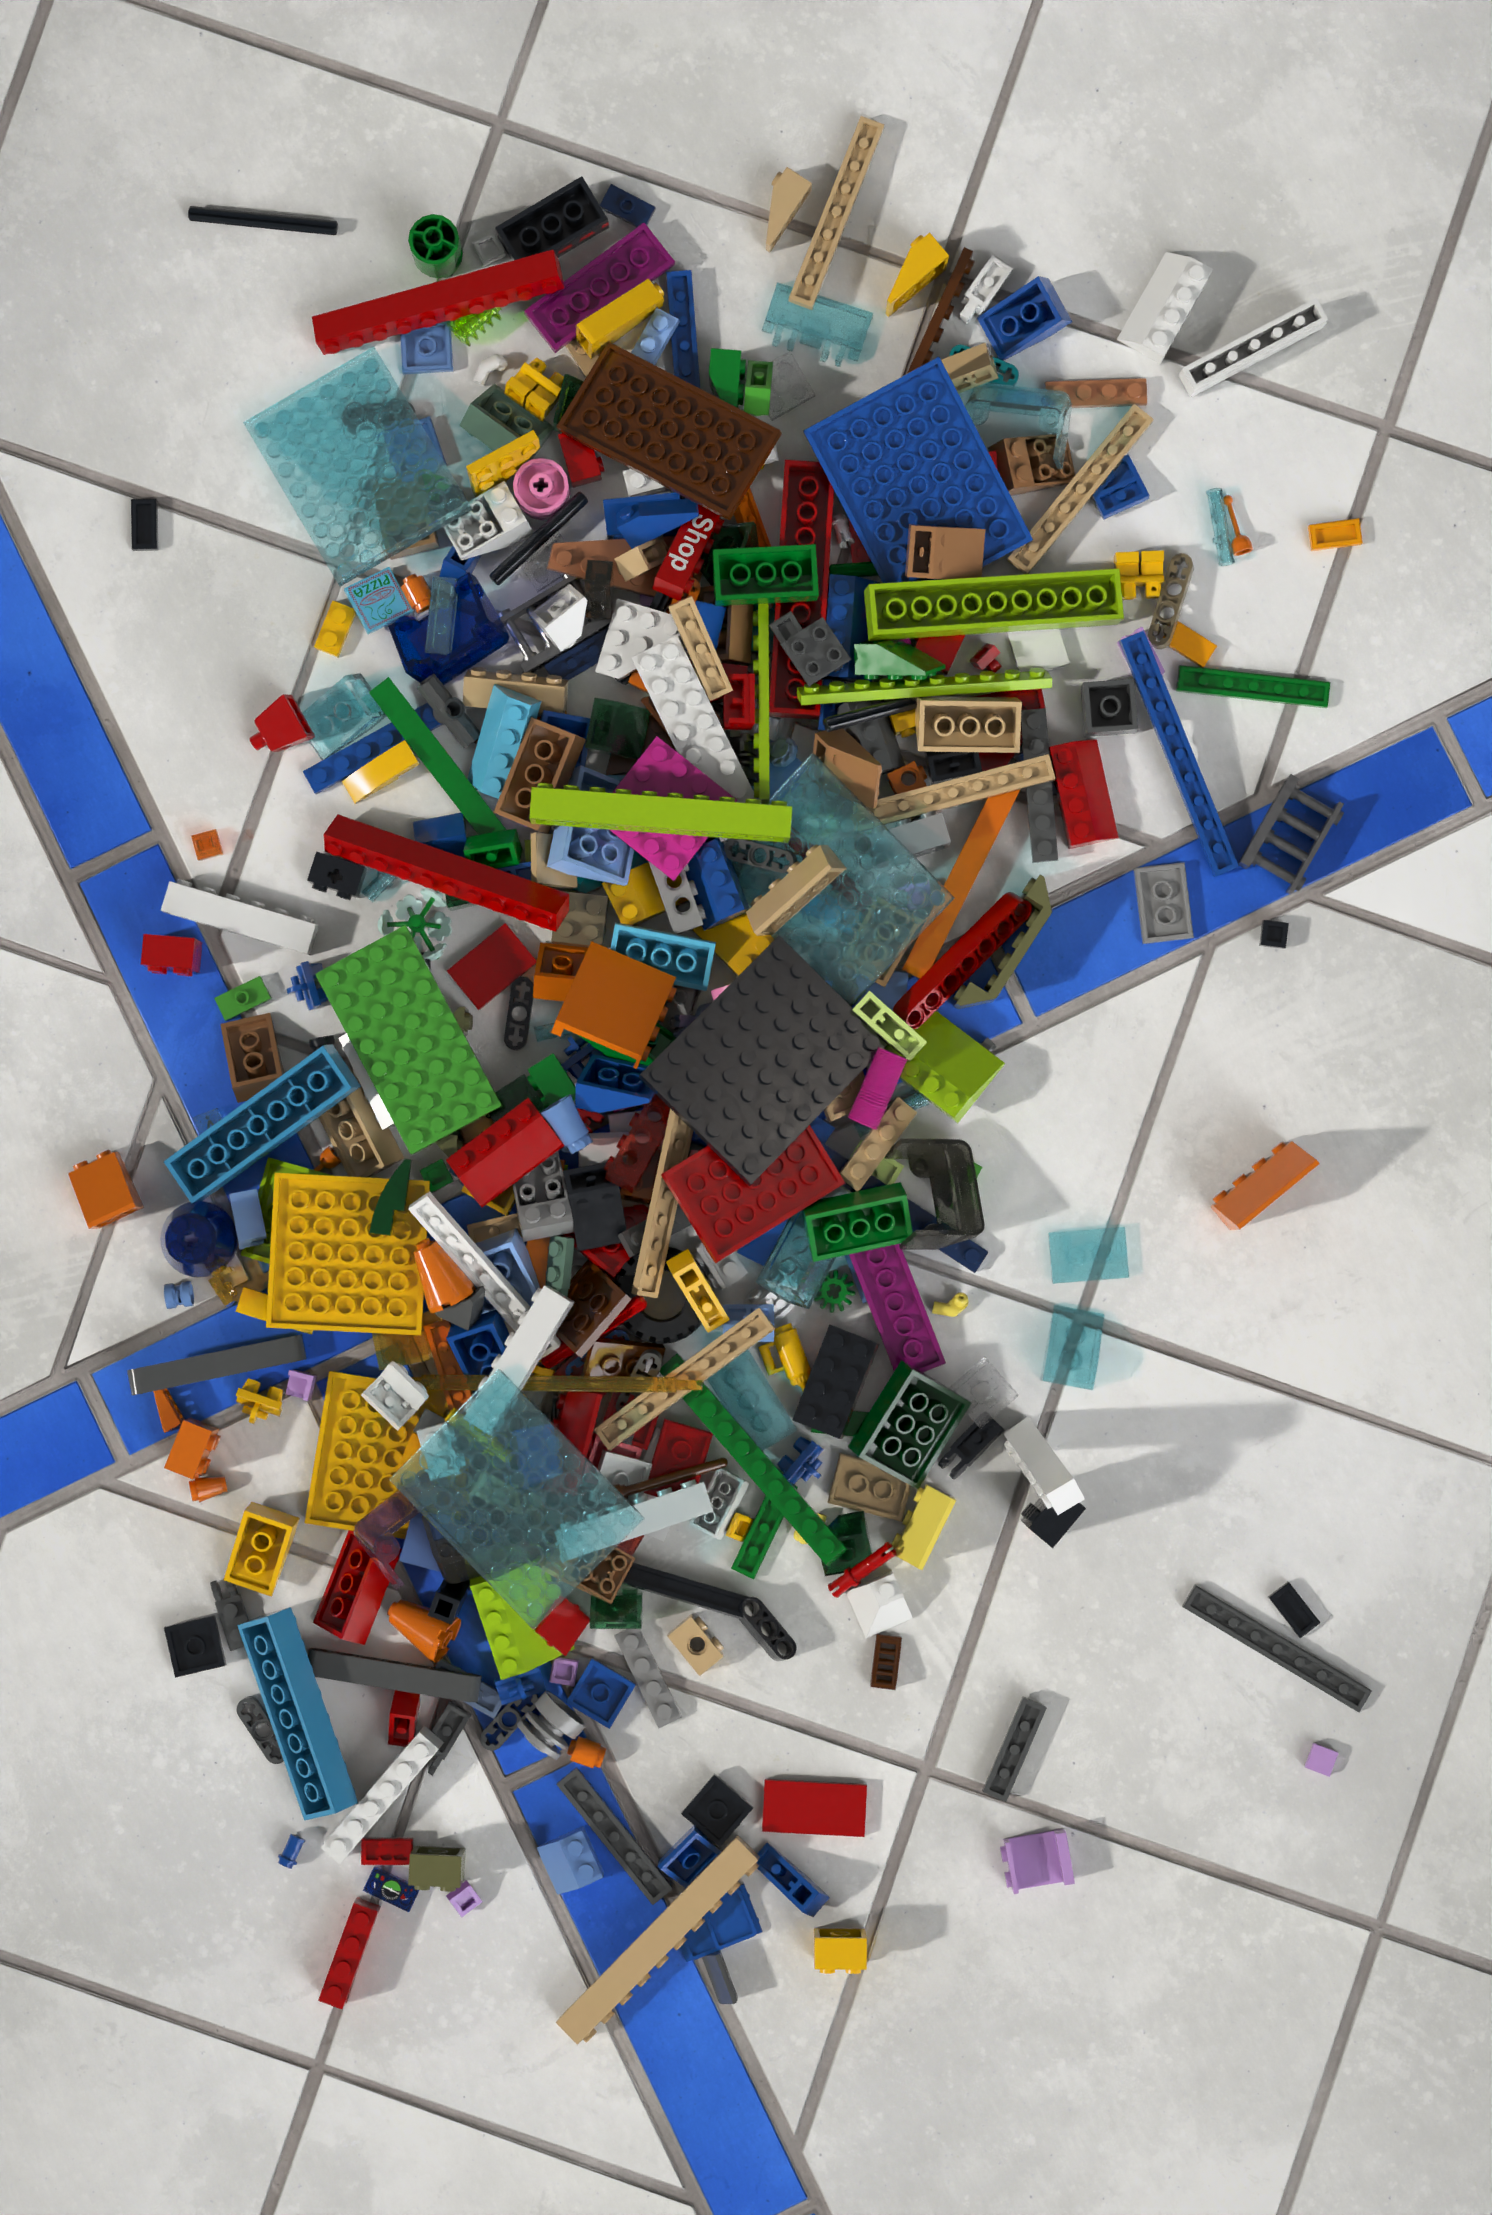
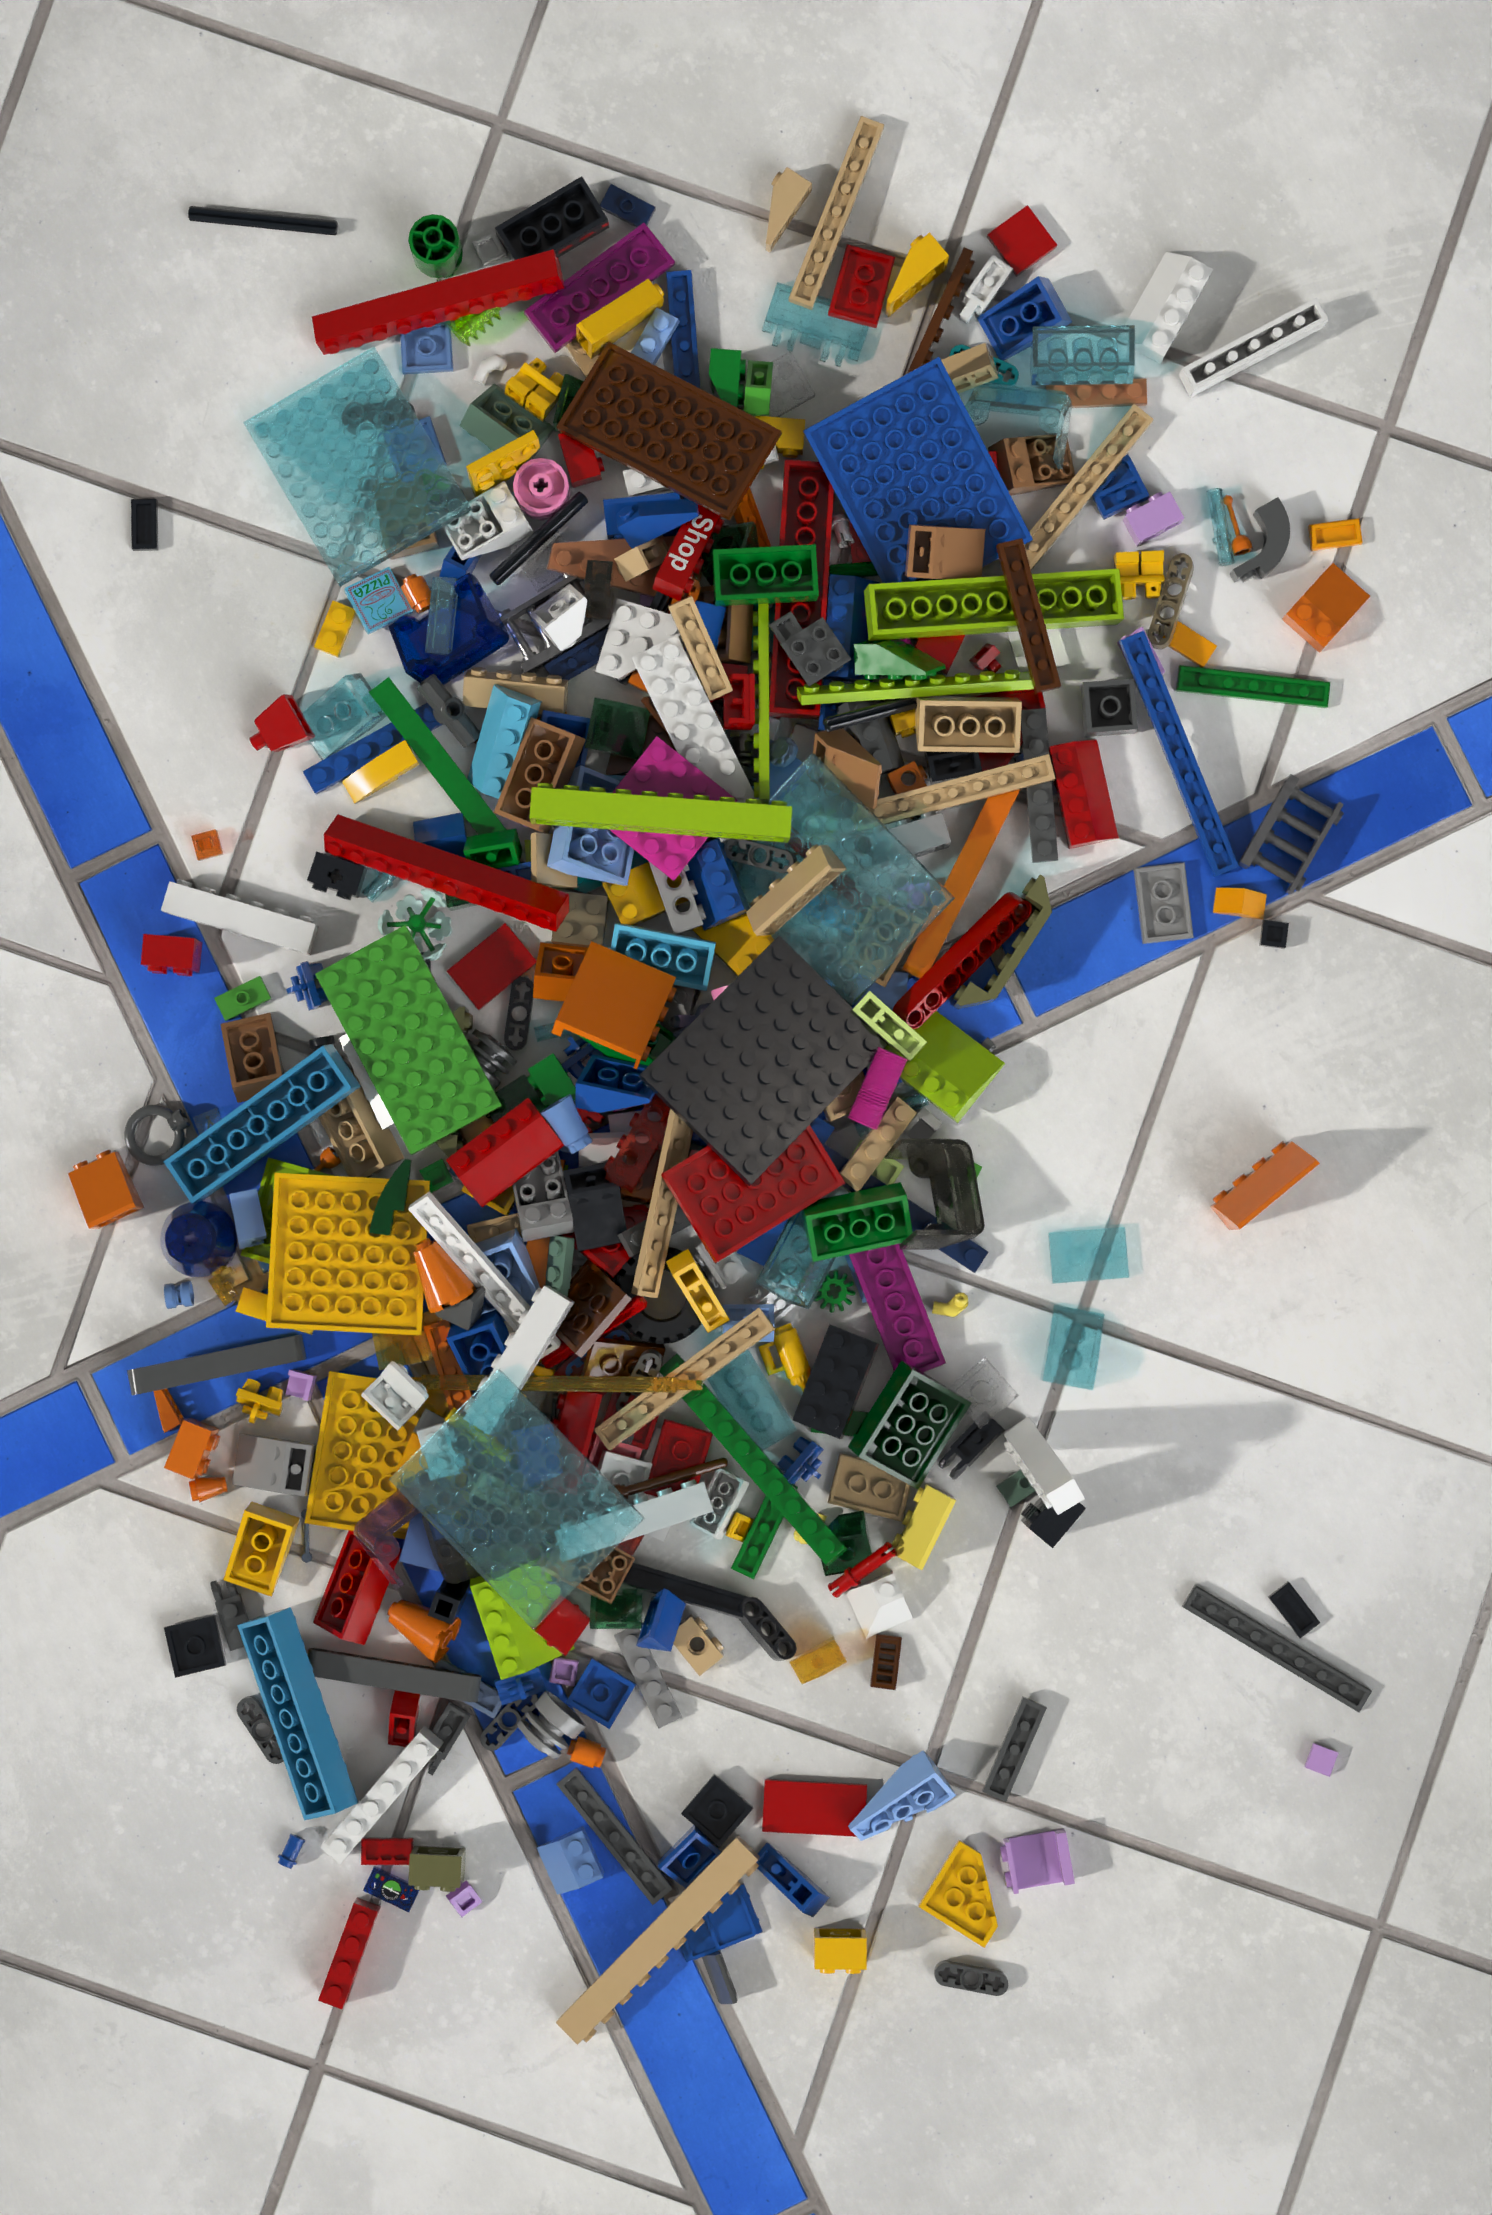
none -> dark grey piece [124,1105,190,1166]
none -> light grey slope [232,1434,316,1497]
none -> sand blue hinge [301,1509,312,1563]
none -> dark grey wheel [467,1028,518,1091]
none -> blue slope [636,1589,686,1652]
none -> yellow slope [755,416,805,458]
none -> clear yellow slope [789,1636,847,1684]
none -> red tile [828,244,895,328]
none -> light blue wedge [848,1750,956,1841]
none -> light grey panel [903,1107,943,1146]
none -> yellow plate [918,1840,998,1948]
none -> dark grey beam [934,1960,1008,1996]
none -> red tile [987,205,1057,277]
none -> reddish brown plate [996,538,1061,694]
none -> sand green plate [996,1469,1035,1507]
none -> clear light blue slope [1030,325,1135,385]
none -> lavender brick [1123,492,1184,546]
none -> light orange slope [1213,887,1267,920]
none -> dark grey arch [1230,497,1290,583]
none -> orange slope [1282,563,1370,653]

